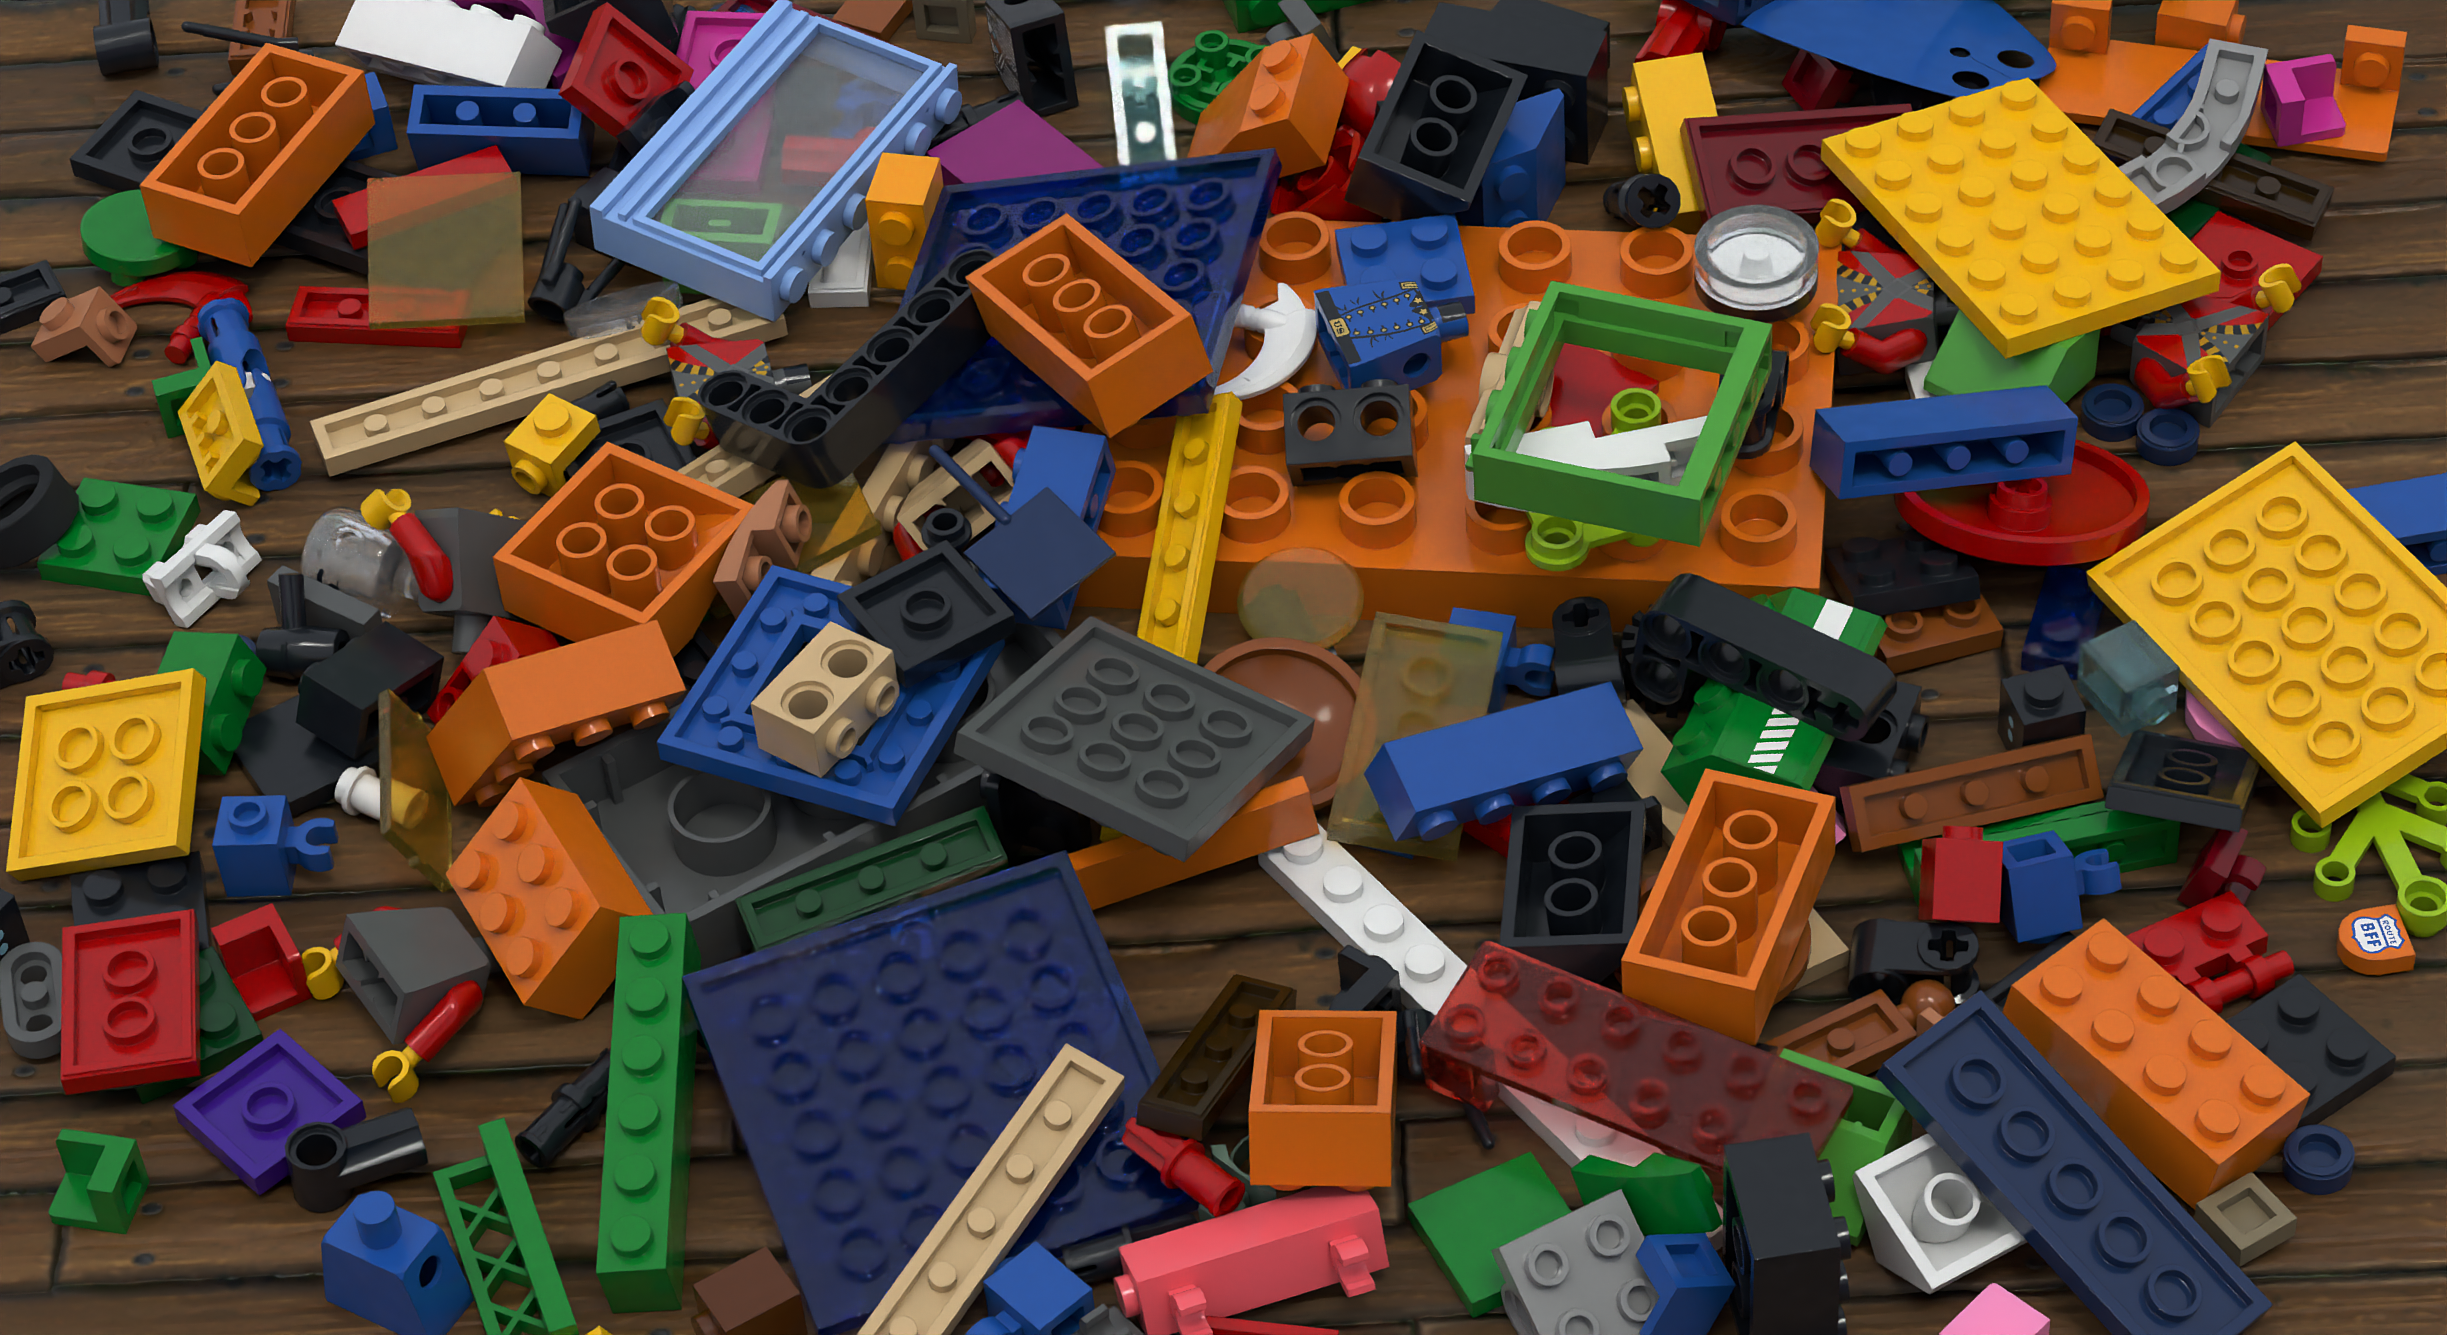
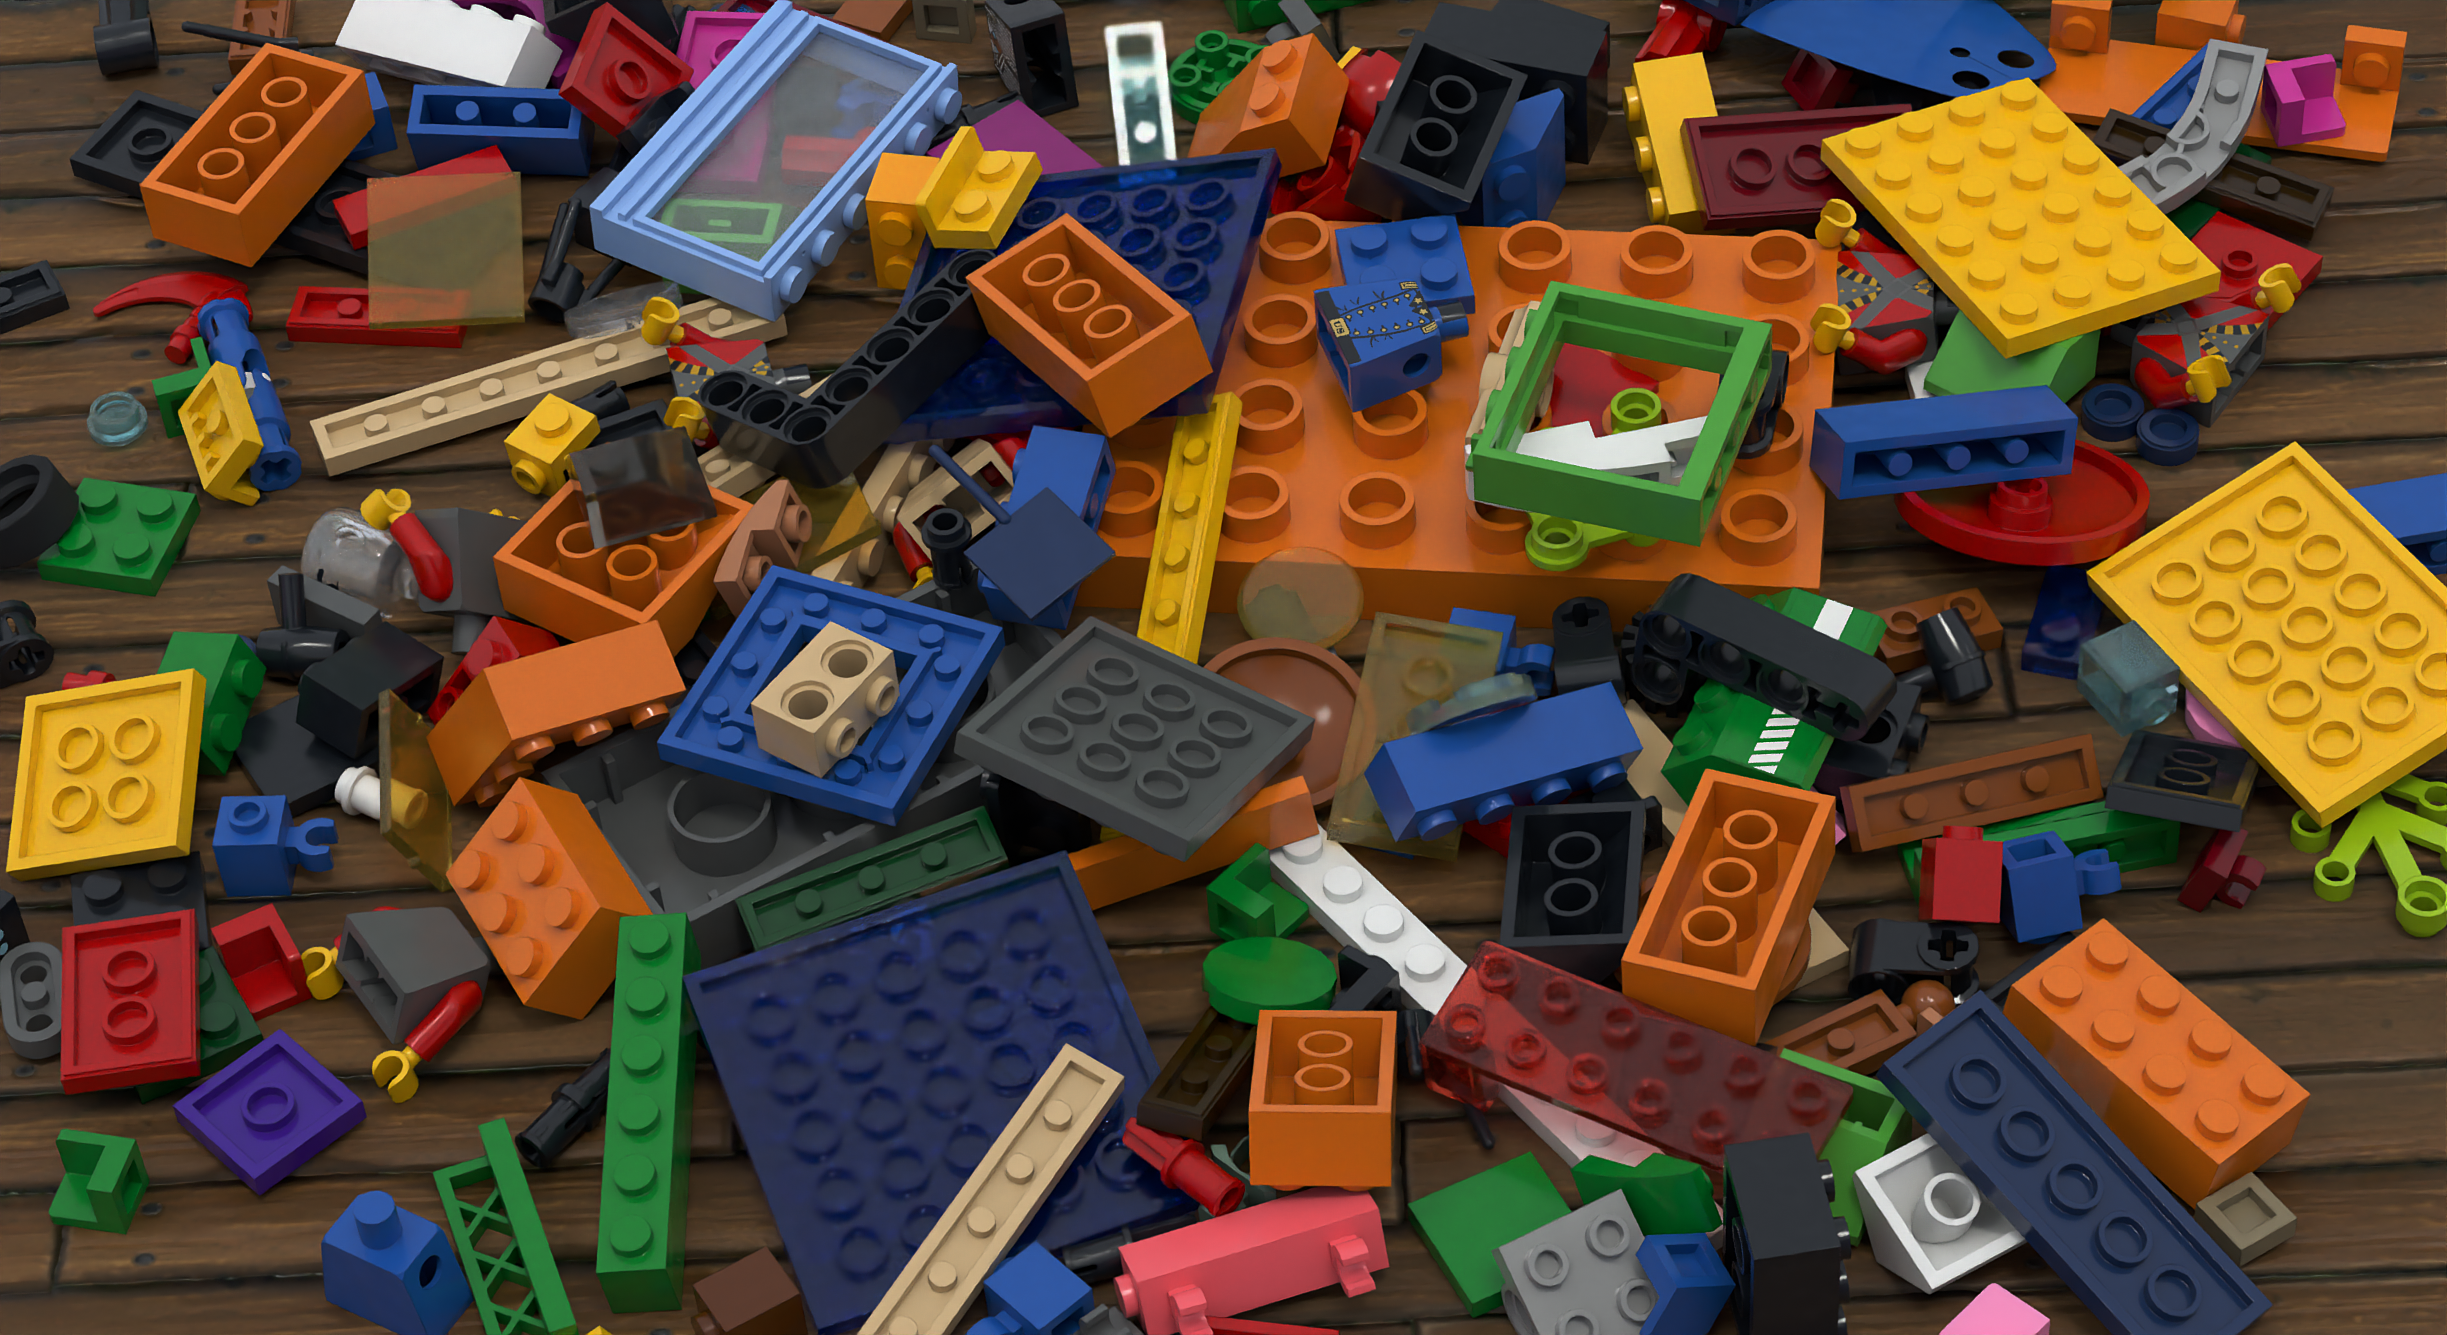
nougat bracket [30,286,137,367] -> none
green tile [80,189,199,287] -> none
white hips [143,510,262,628] -> none
black piece [285,1107,428,1213] -> none
white tile [808,219,874,308] -> none
black plate [837,540,1017,689] -> none
white piece [1193,283,1317,400] -> none
black brick [1283,379,1418,486] -> none
black pin [1603,174,1681,228] -> none
clear piece [1694,205,1819,323] -> none
black plate [1824,528,1981,616] -> none
black brick [1997,664,2086,750] -> none
red plate [2126,890,2295,1015] -> none
black plate [2225,973,2396,1129] -> none
dark blue tile [2282,1124,2355,1195] -> none
orange tile [2336,904,2416,975] -> none
none -> clear light blue plate [87,391,149,446]
none -> clear smoke slope [564,426,717,549]
none -> yellow bracket [915,126,1043,249]
none -> green tile [1201,937,1337,1026]
none -> green panel [1206,843,1309,942]
none -> clear light blue tile [1405,672,1538,736]
none -> black piece [1895,607,1994,705]

